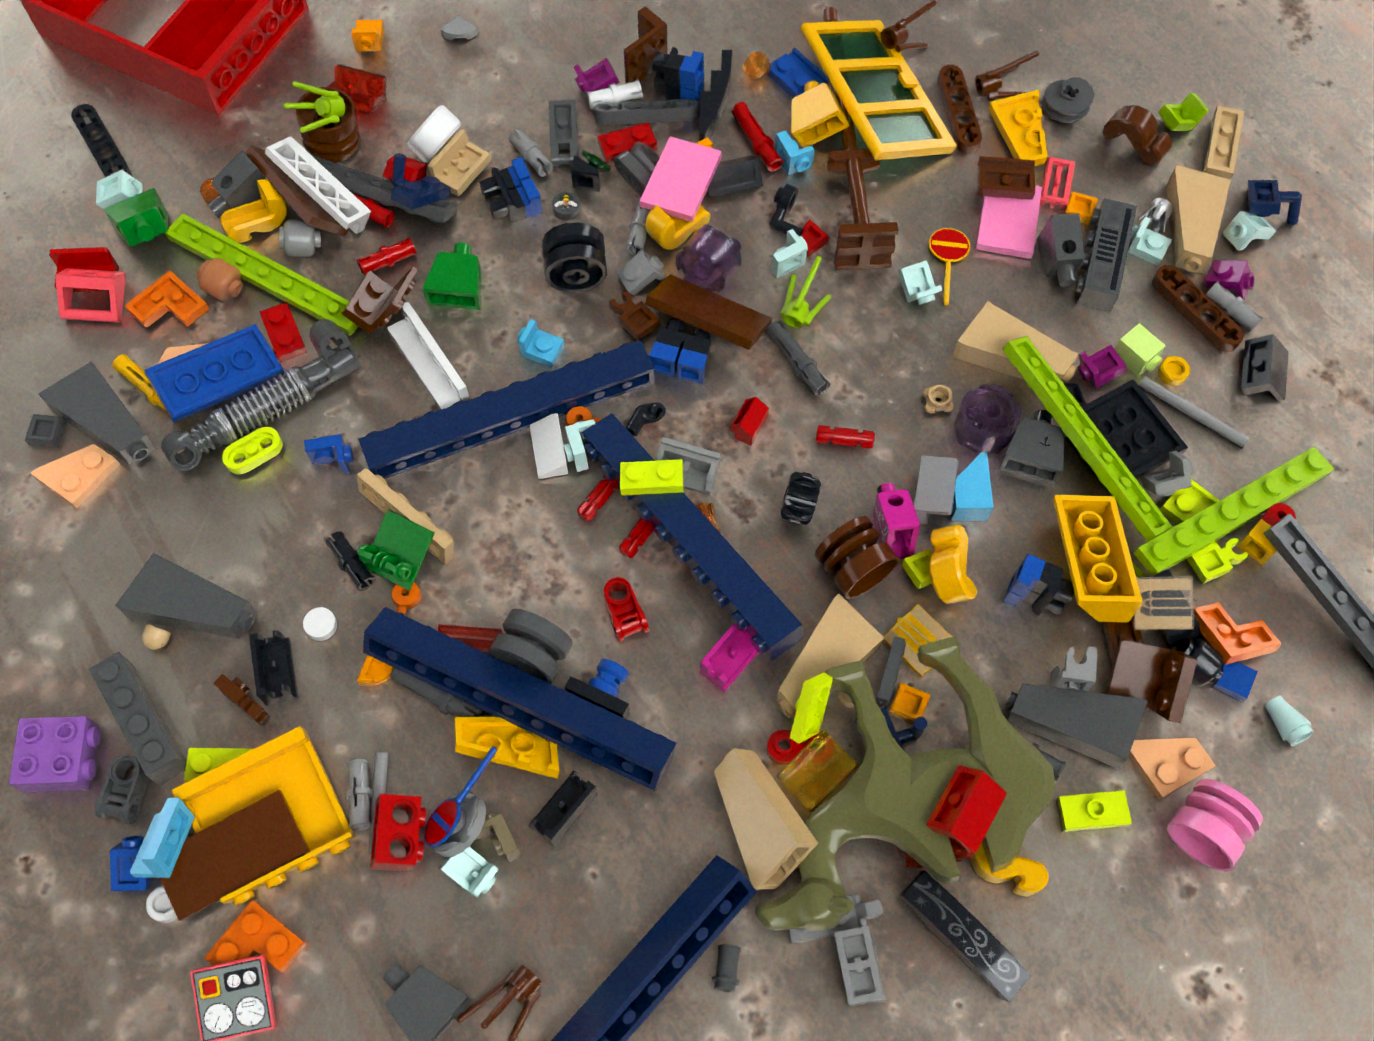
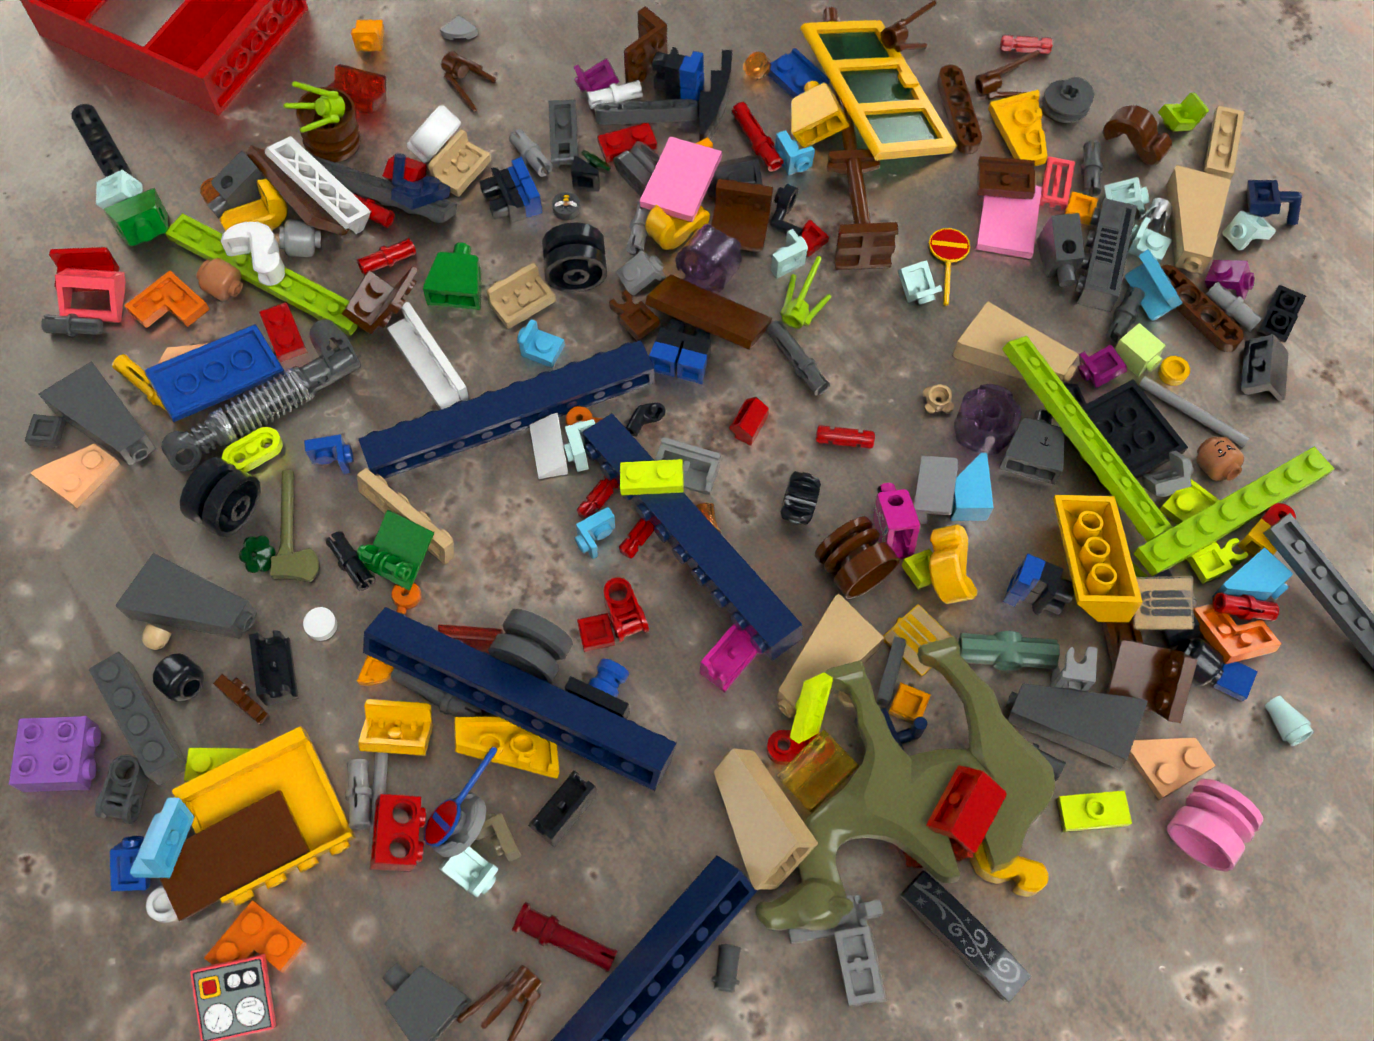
none -> dark grey axle [41,314,103,337]
none -> black head [153,653,204,702]
none -> black wheel [180,457,261,537]
none -> white animal [221,222,285,286]
none -> dark green plant [239,535,276,573]
none -> olive piece [271,470,320,583]
none -> yellow bracket [358,699,433,755]
none -> reddish brown plant [441,51,496,112]
none -> tan bracket [486,263,556,330]
none -> dark red pin [512,902,618,972]
none -> medium azure bracket [574,507,615,559]
none -> red tile [577,613,615,652]
none -> reddish brown bracket [708,179,773,252]
none -> sand green piece [958,631,1060,671]
none -> axle [1000,35,1053,54]
none -> dark grey pin [1081,141,1103,197]
none -> light aqua bracket [1104,177,1150,215]
none -> dark grey pin [1106,287,1145,343]
none -> medium azure panel [1125,249,1183,321]
none -> nougat head [1197,437,1244,481]
none -> medium azure slope [1212,547,1294,601]
none -> red pin [1212,593,1279,622]
none -> black slope [1257,284,1306,343]

